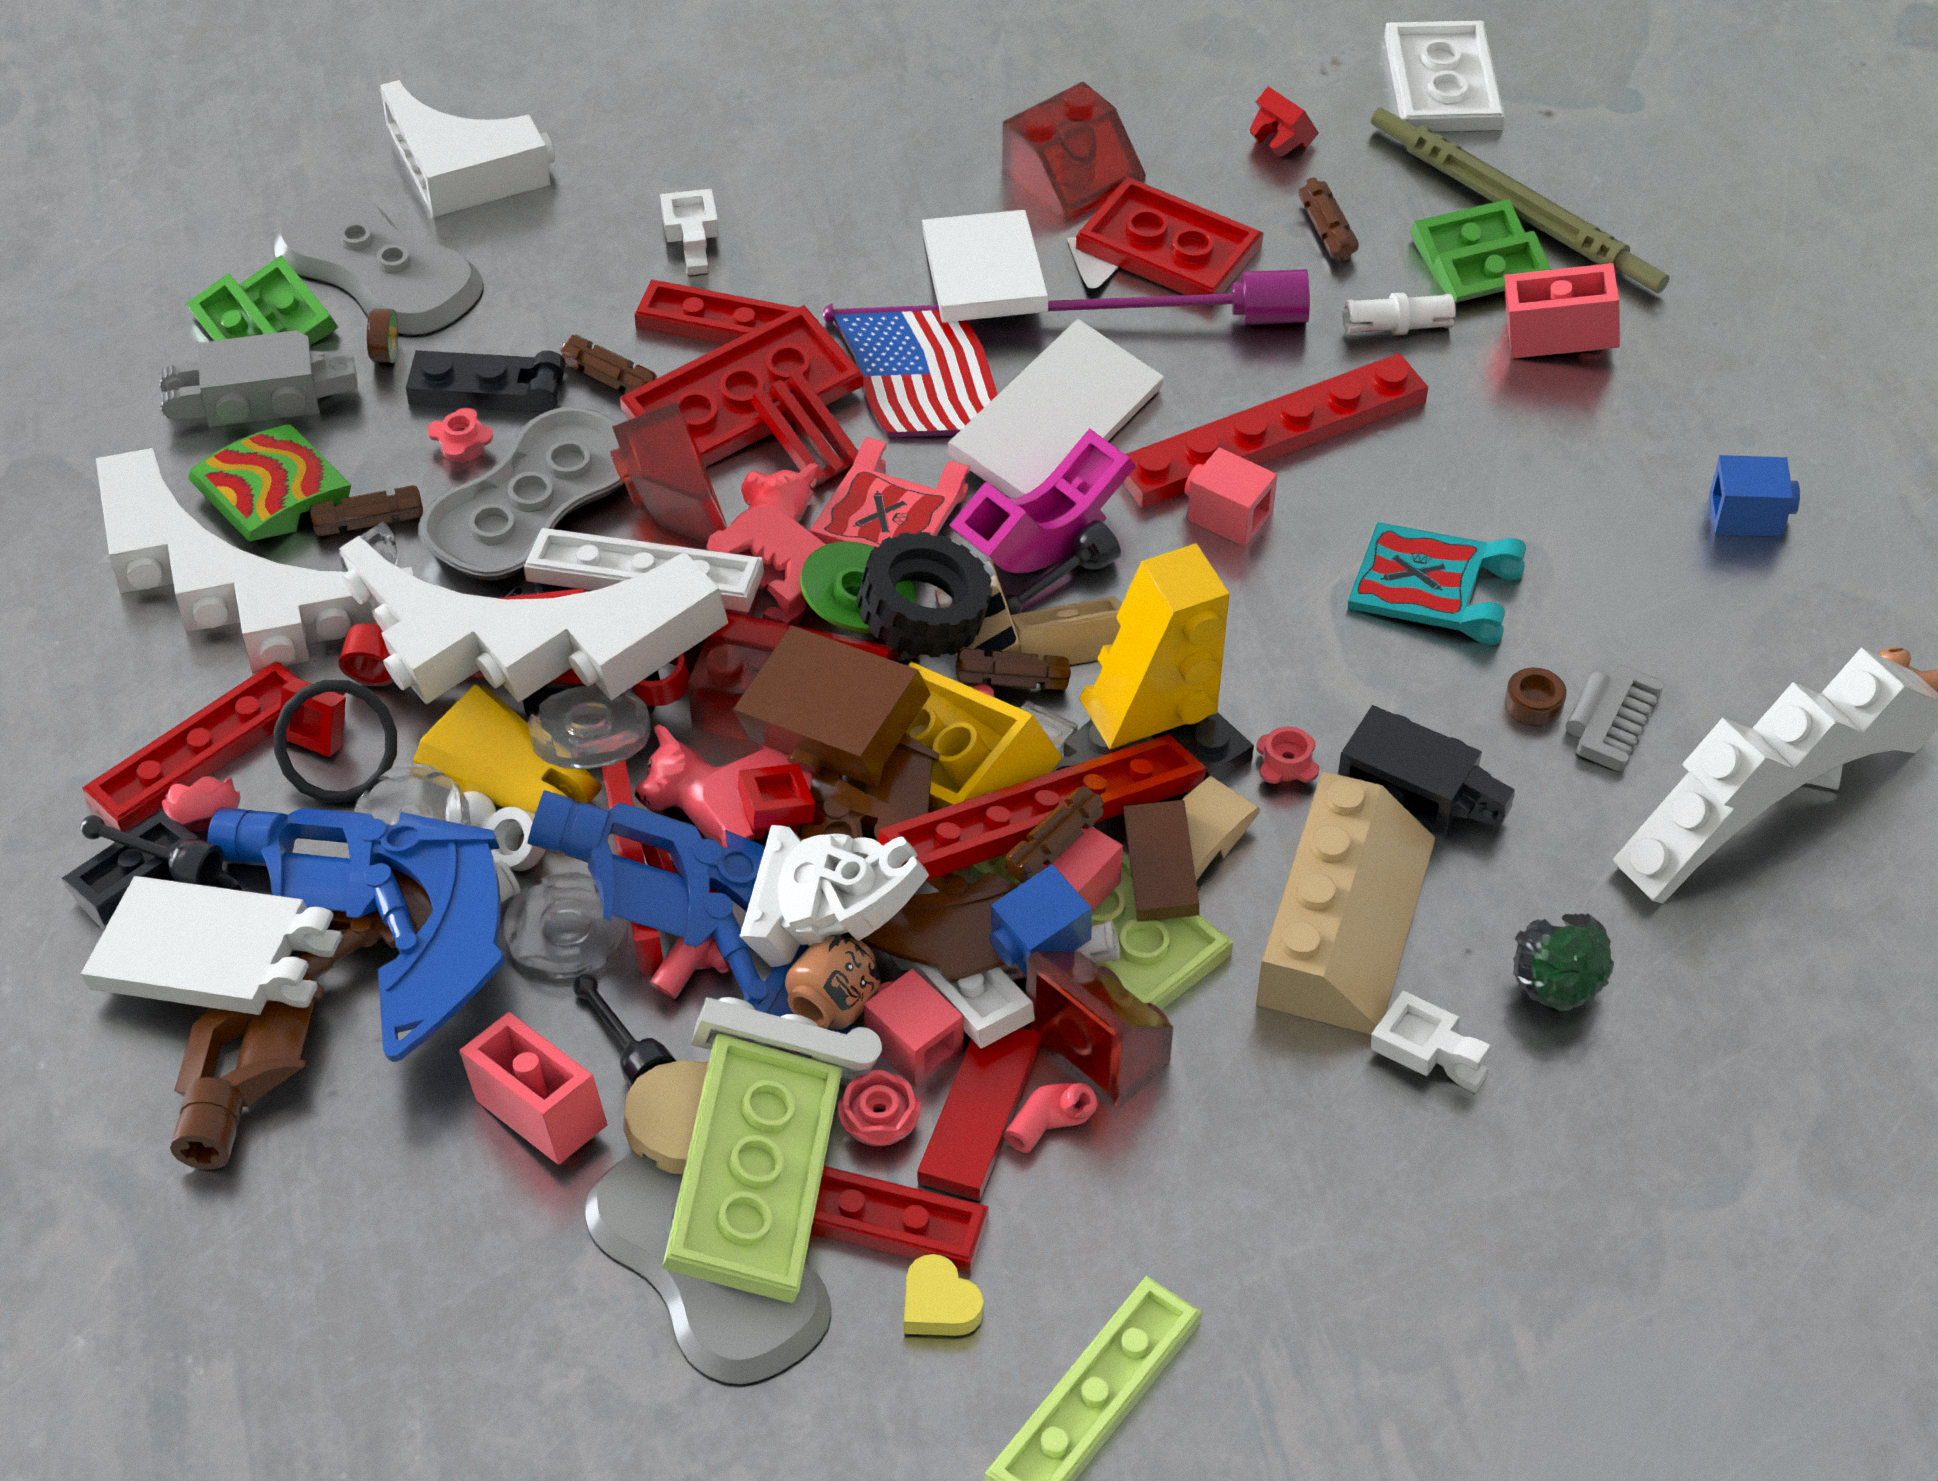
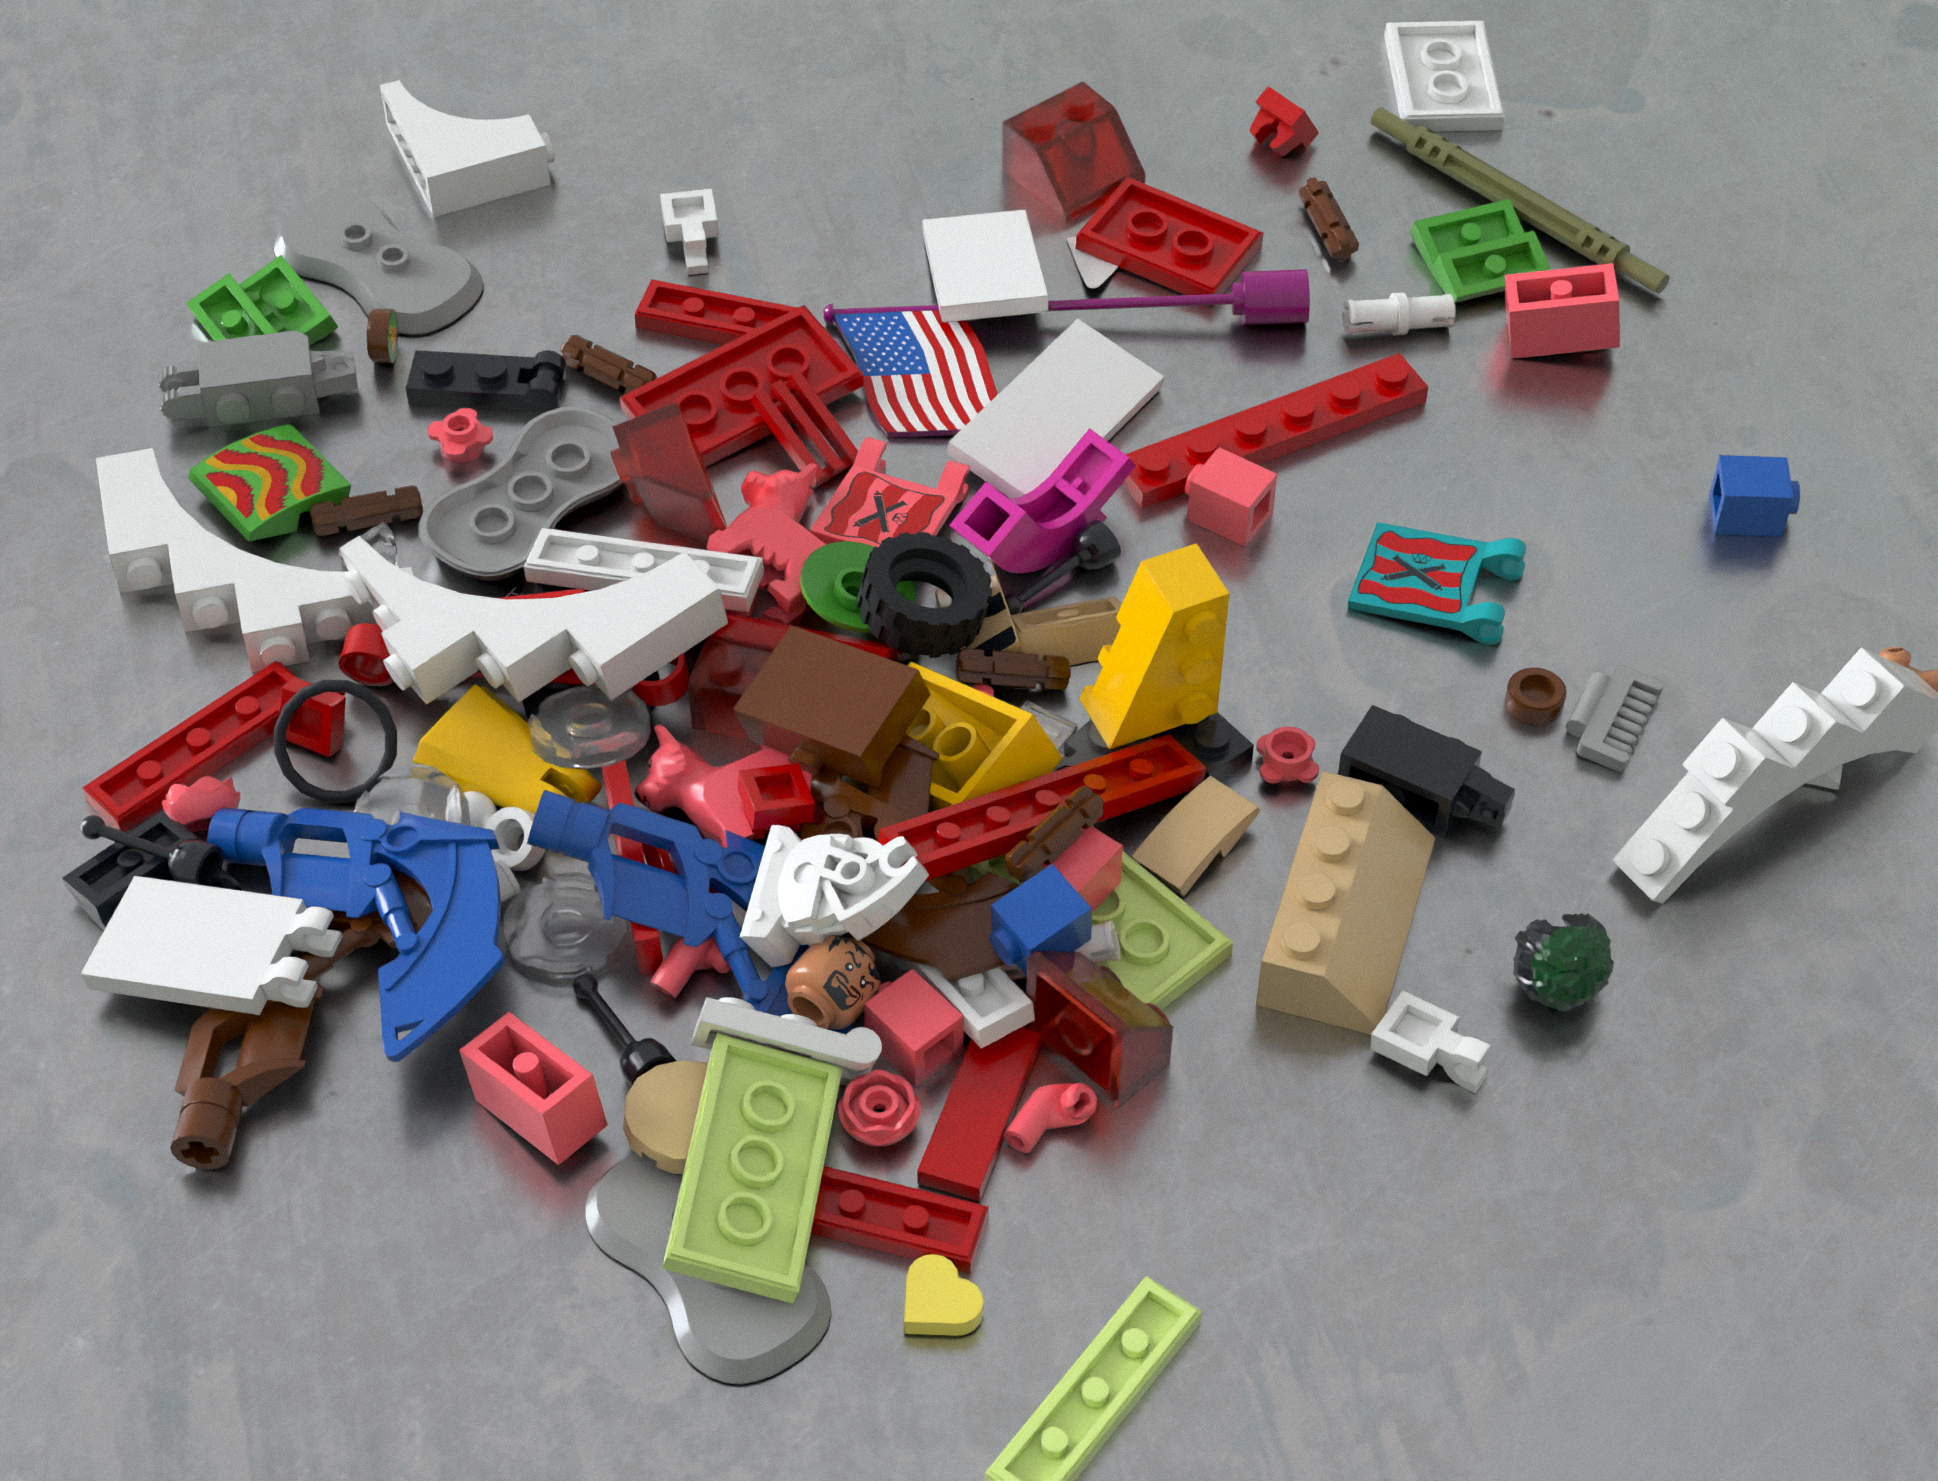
reddish brown tile [1123,800,1200,922] -> none

